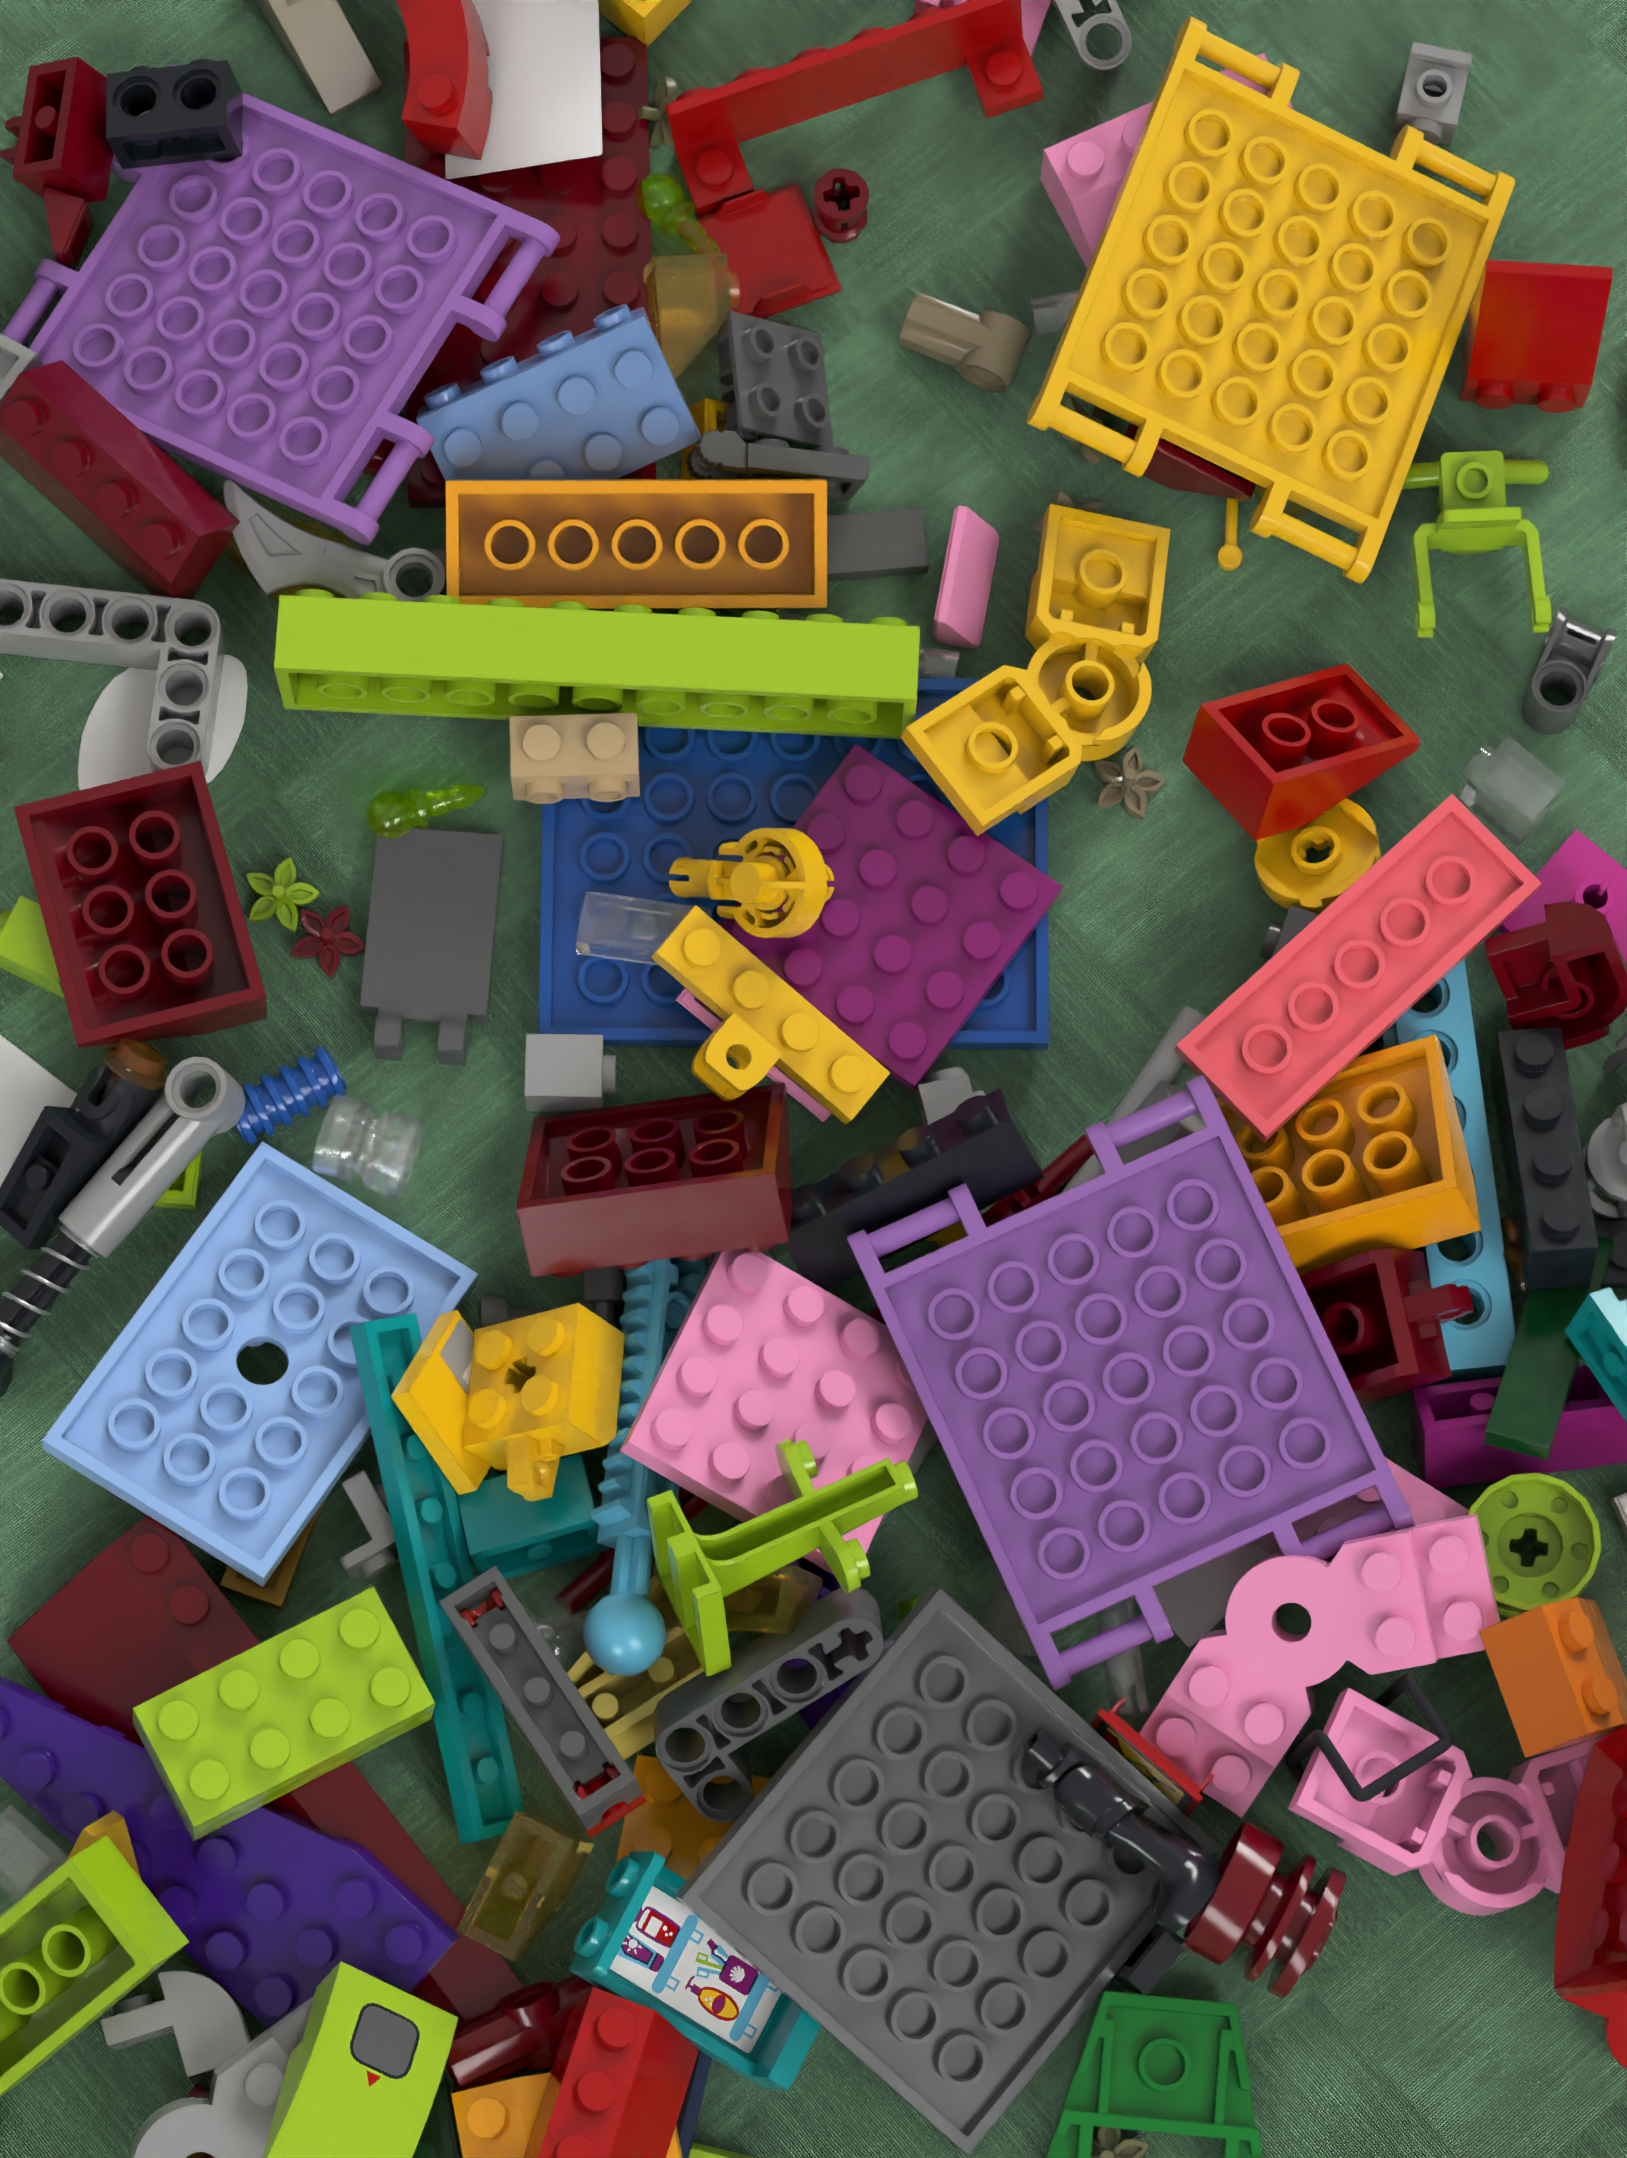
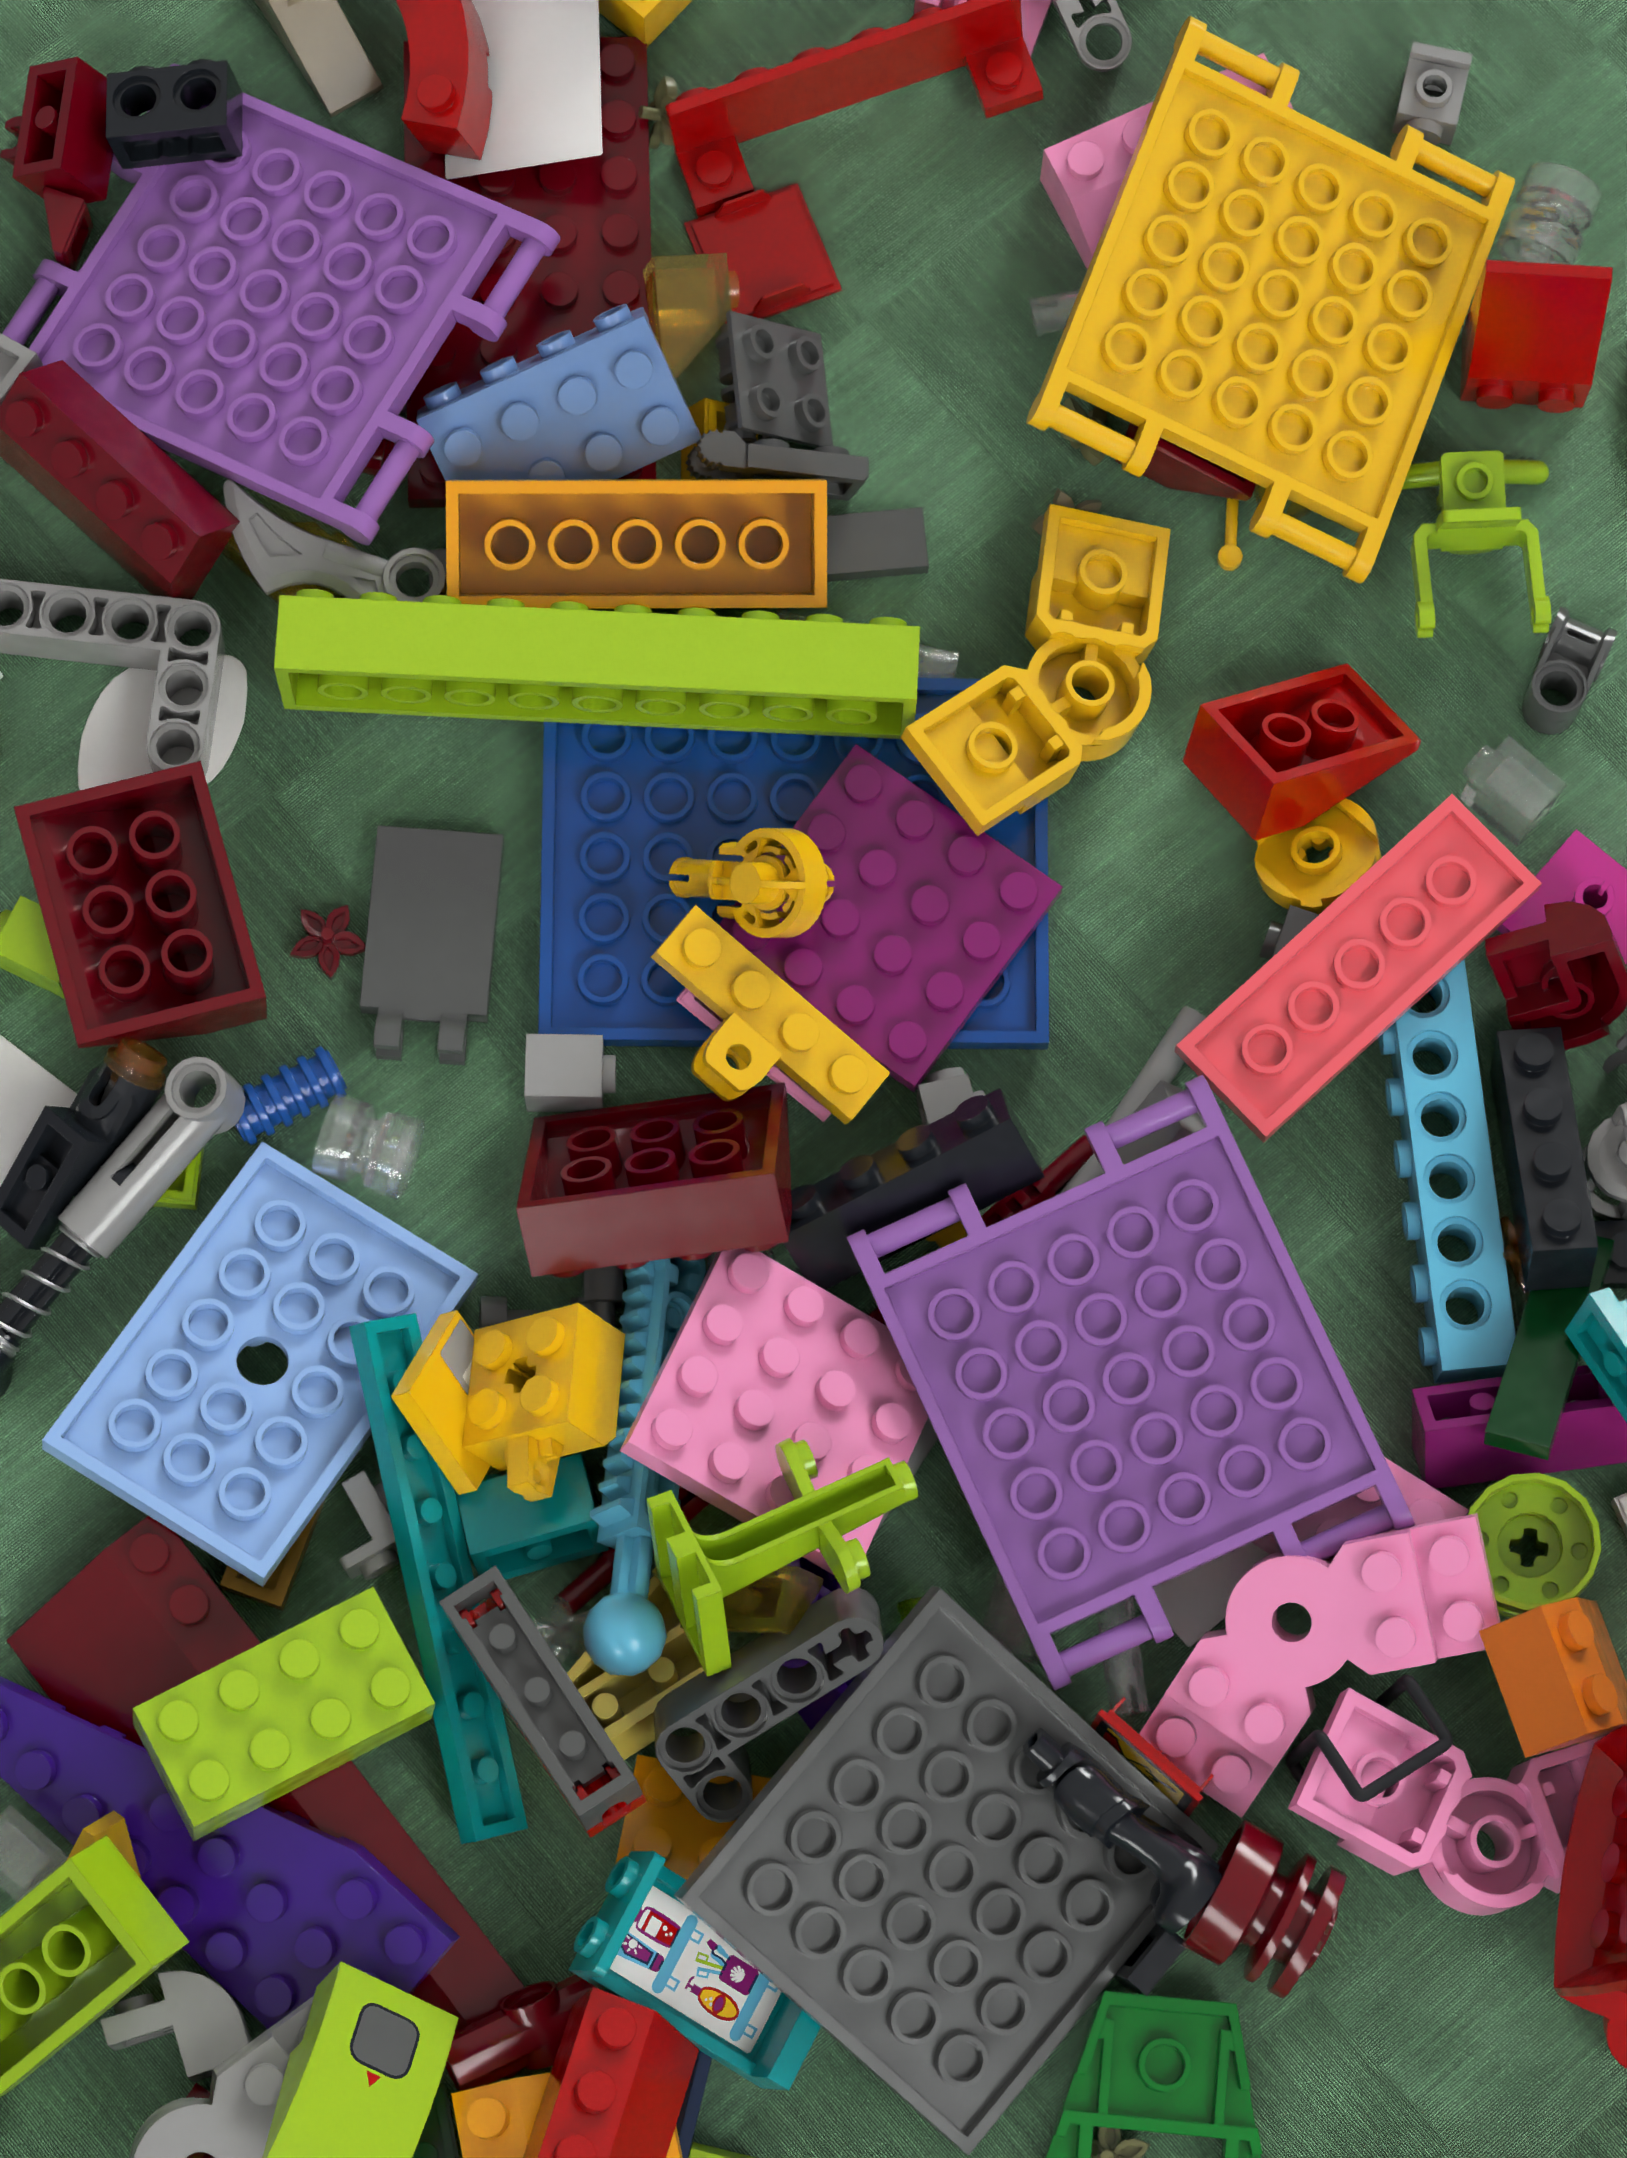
lime plant [246,857,321,933] -> none
clear neon green bar [366,784,486,839] -> none
clear yellow slope [456,1810,594,1962] -> none
tan brick [509,713,640,804] -> none
clear slope [576,891,712,966] -> none
clear neon green bar [635,173,725,269] -> none
dark red bush [813,168,869,244] -> none
dark tan piece [899,292,1032,393] -> none
bright pink slope [932,505,999,649] -> none
dark tan plant [1093,746,1167,820] -> none
light orange slope [1215,1034,1481,1276] -> none
dark red hinge [1299,1247,1474,1407] -> none
none -> clear wheel [1497,162,1602,265]

